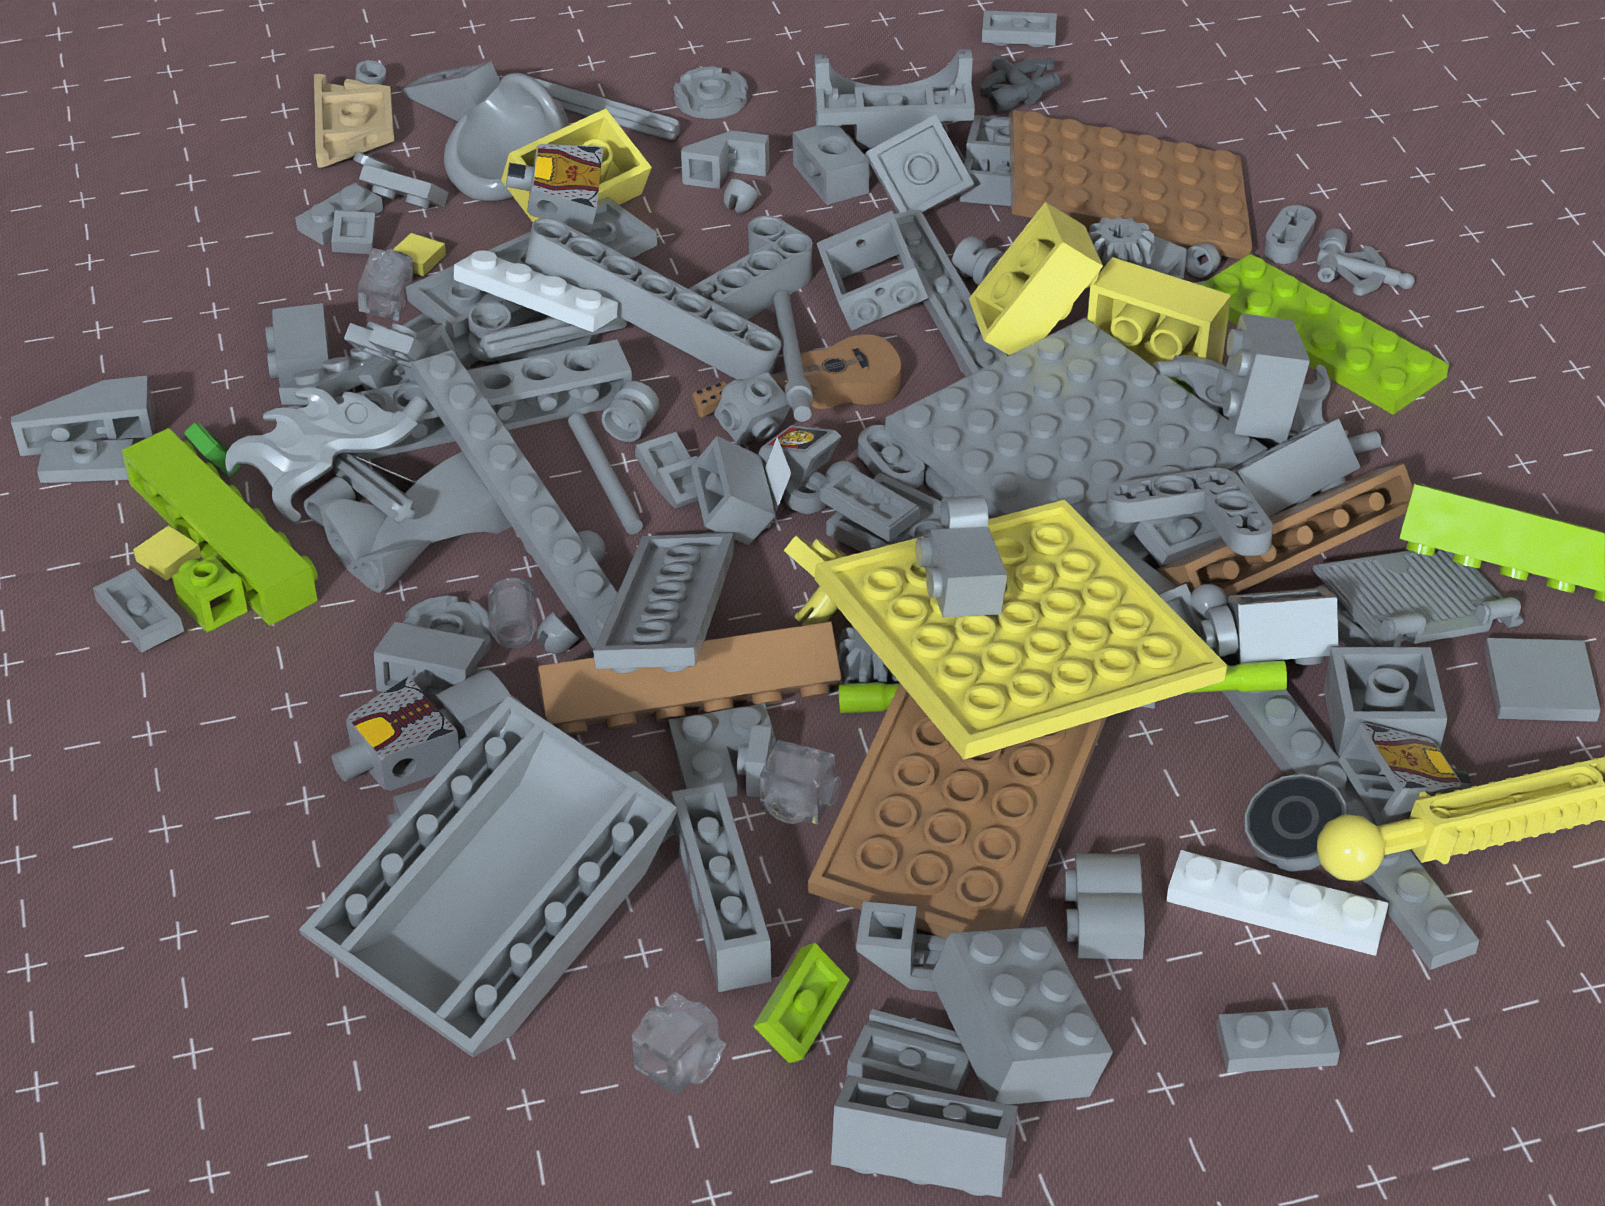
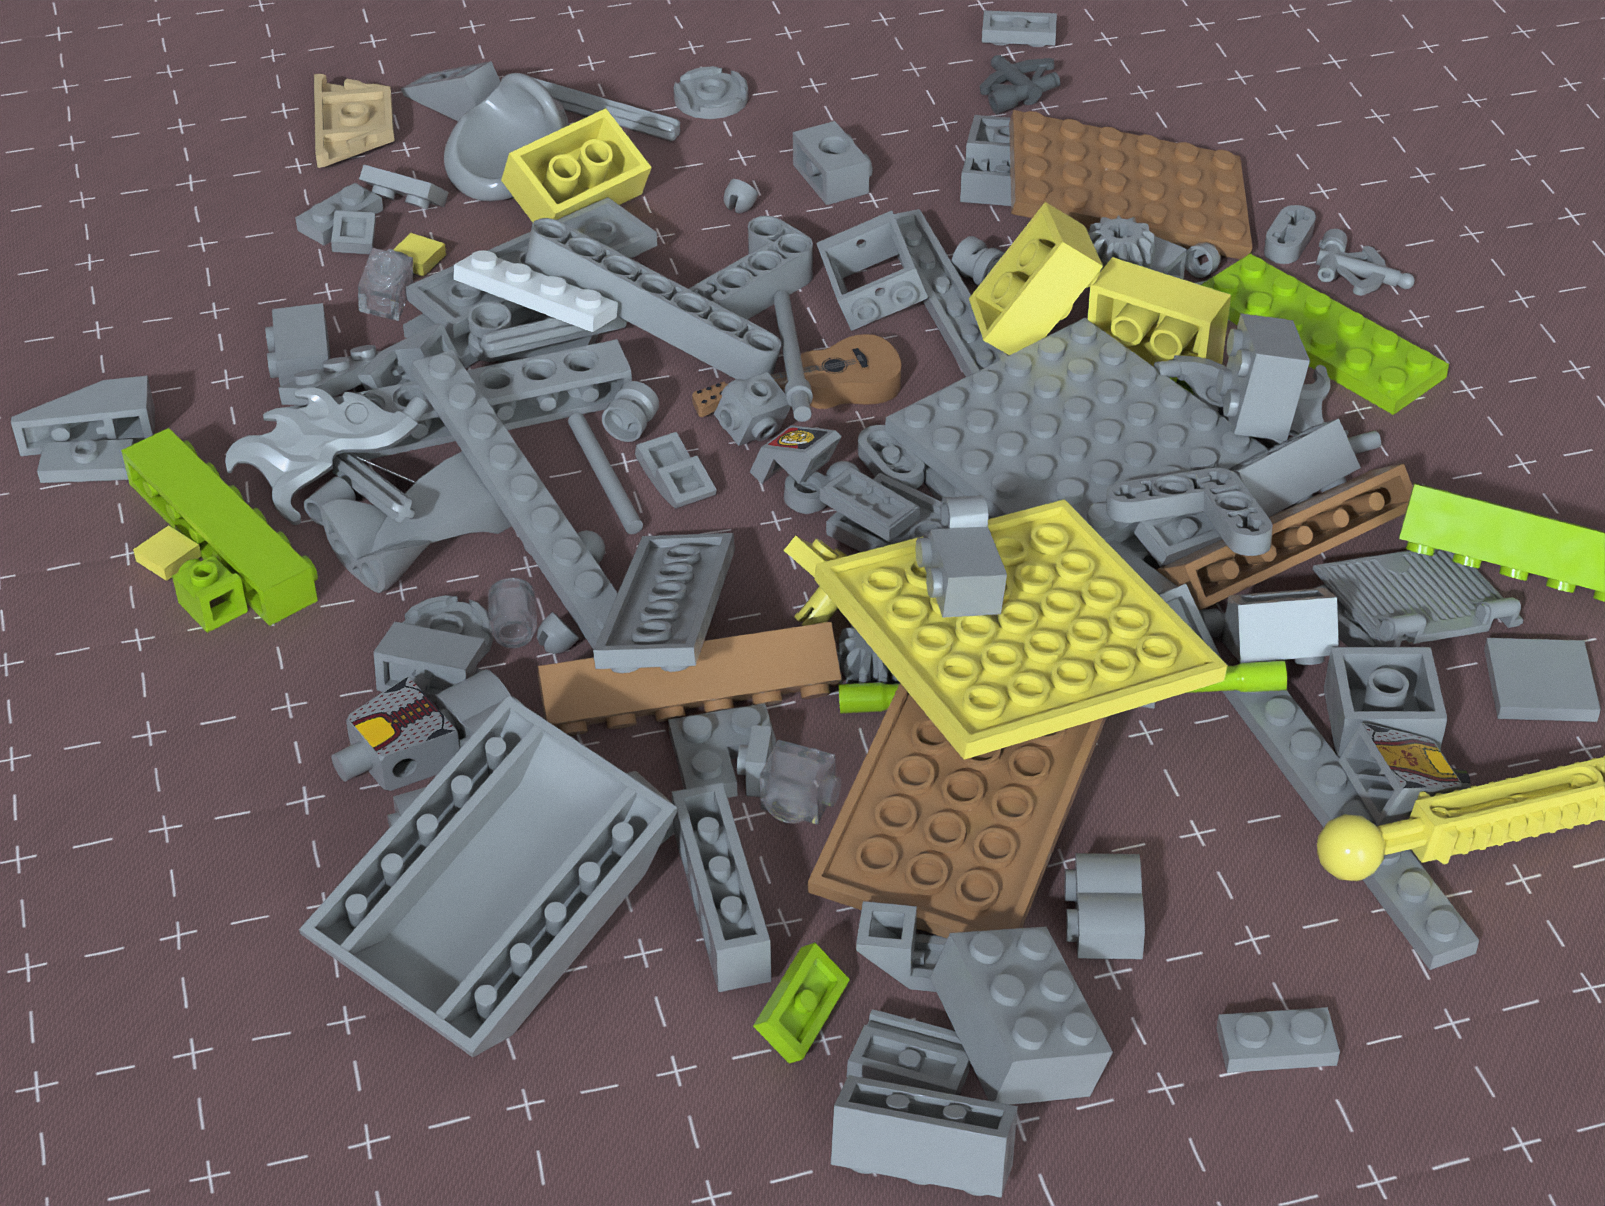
light grey plate [93,568,184,653] -> none
bright green tile [184,422,241,477] -> none
light grey plate [344,322,434,369] -> none
light grey piece [353,151,394,172] -> none
light grey hinge [355,60,386,85] -> none
torso [506,144,603,233] -> none
clear brick [631,991,726,1095] -> none
light grey slope [681,130,770,189] -> none
light grey brick [691,436,776,546] -> none
white sticker [764,437,791,530] -> none
light grey piece [814,49,975,149] -> none
light grey tile [865,114,974,214] -> none
white plate [1166,850,1389,956] -> none
light grey plate [1191,584,1239,657] -> none
black tile [1245,774,1349,872] -> none

